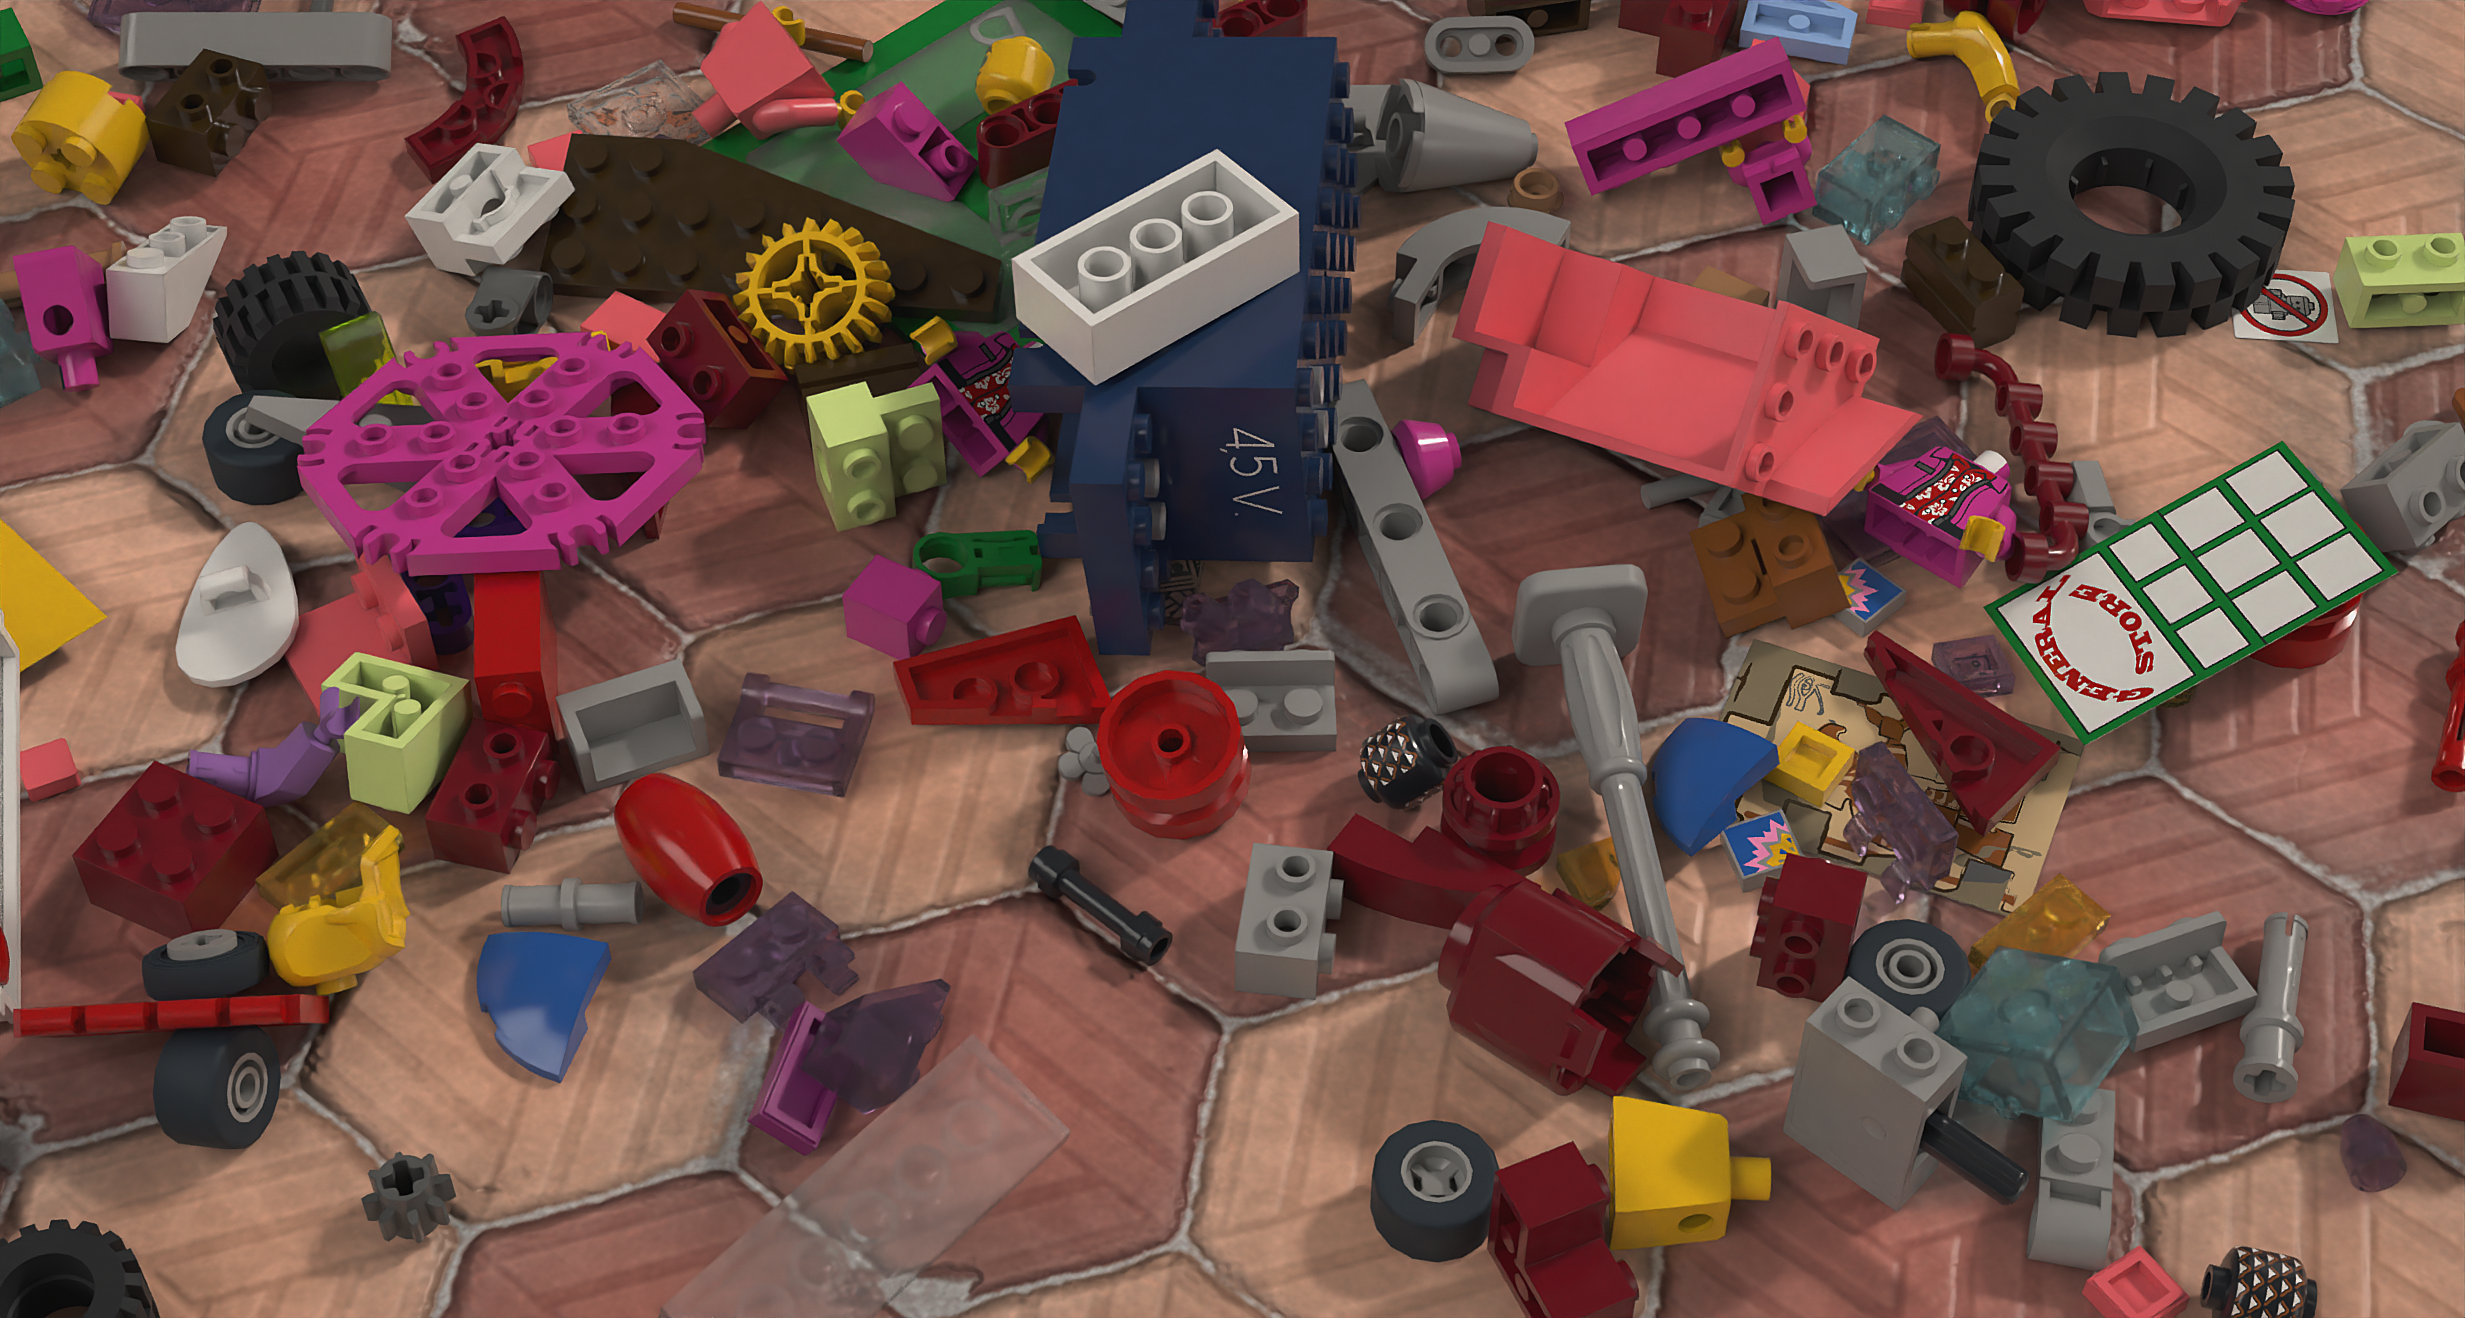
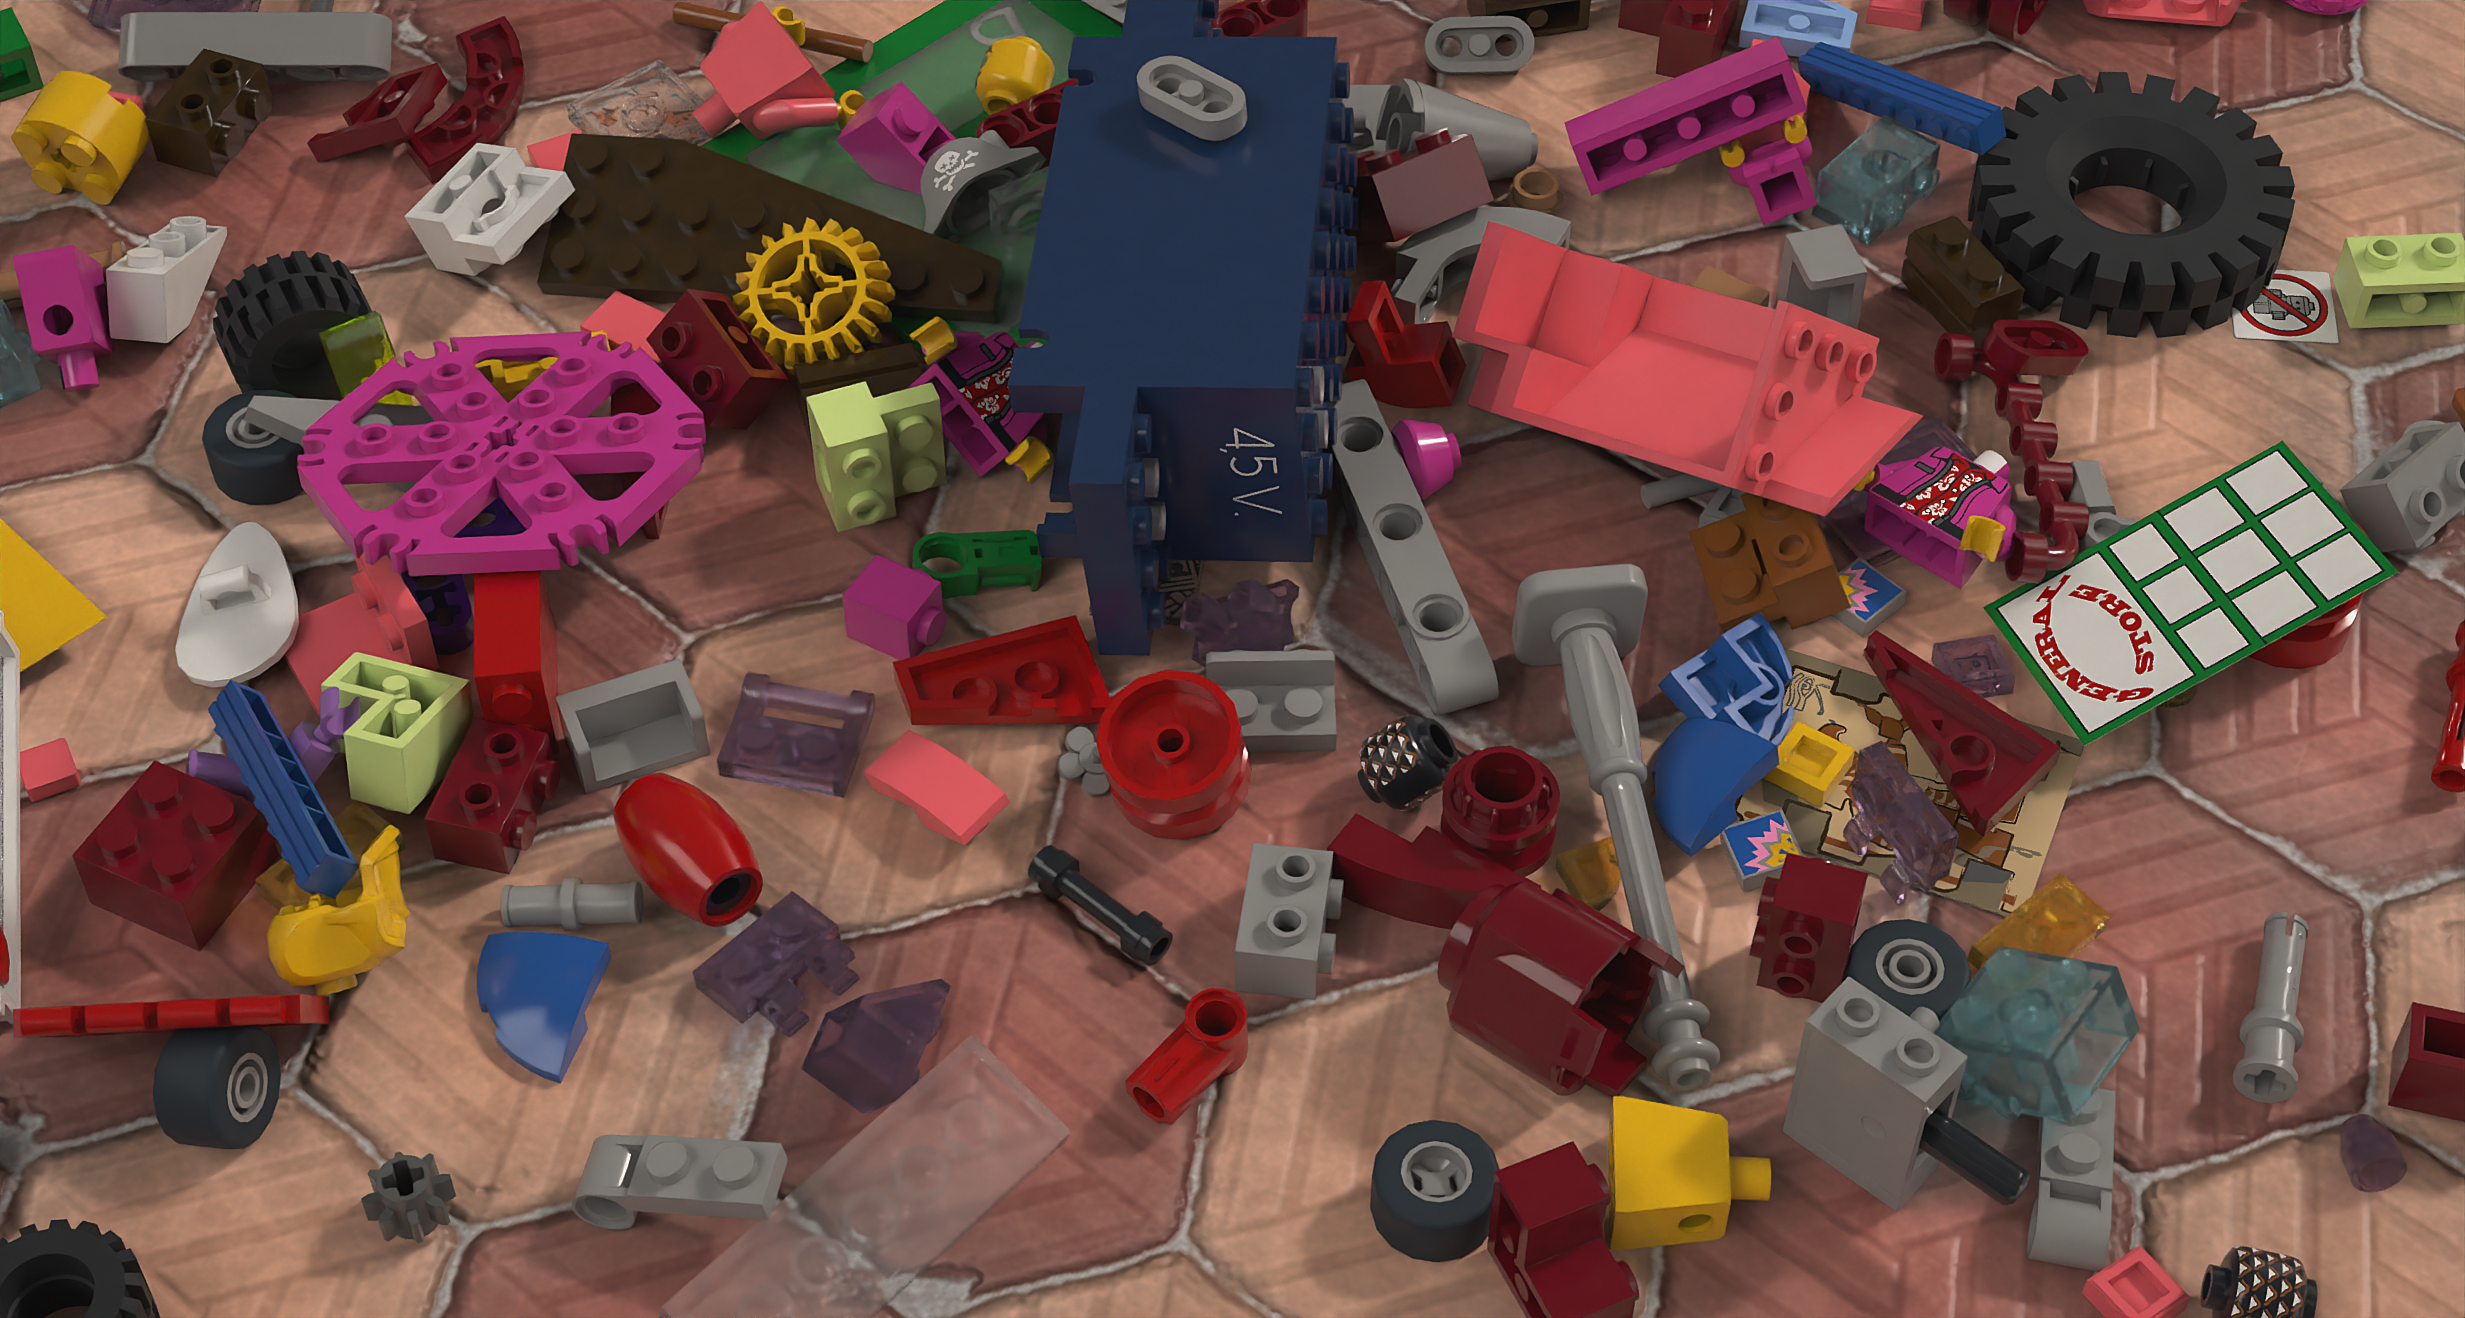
black wheel [142,929,270,1001] -> none
dark grey piece [465,266,553,337] -> none
magenta tile [747,1001,862,1156] -> none
white brick [1011,149,1300,386] -> none
yellow arm [1907,10,2021,125] -> none
light grey bracket [2091,911,2258,1053] -> none
none -> blue piece [208,680,360,898]
none -> dark red wing [307,63,448,162]
none -> light grey plate [572,1135,788,1230]
none -> coral slope [863,730,1010,846]
none -> light grey hat [921,130,1046,244]
none -> red piece [1125,988,1248,1125]
none -> light grey plate [1137,56,1247,141]
none -> red brick [1345,280,1466,408]
none -> dark red brick [1350,128,1494,243]
none -> blue brick [1658,612,1795,747]
none -> blue piece [1797,42,2006,155]
none -> dark red plate [1982,319,2088,378]

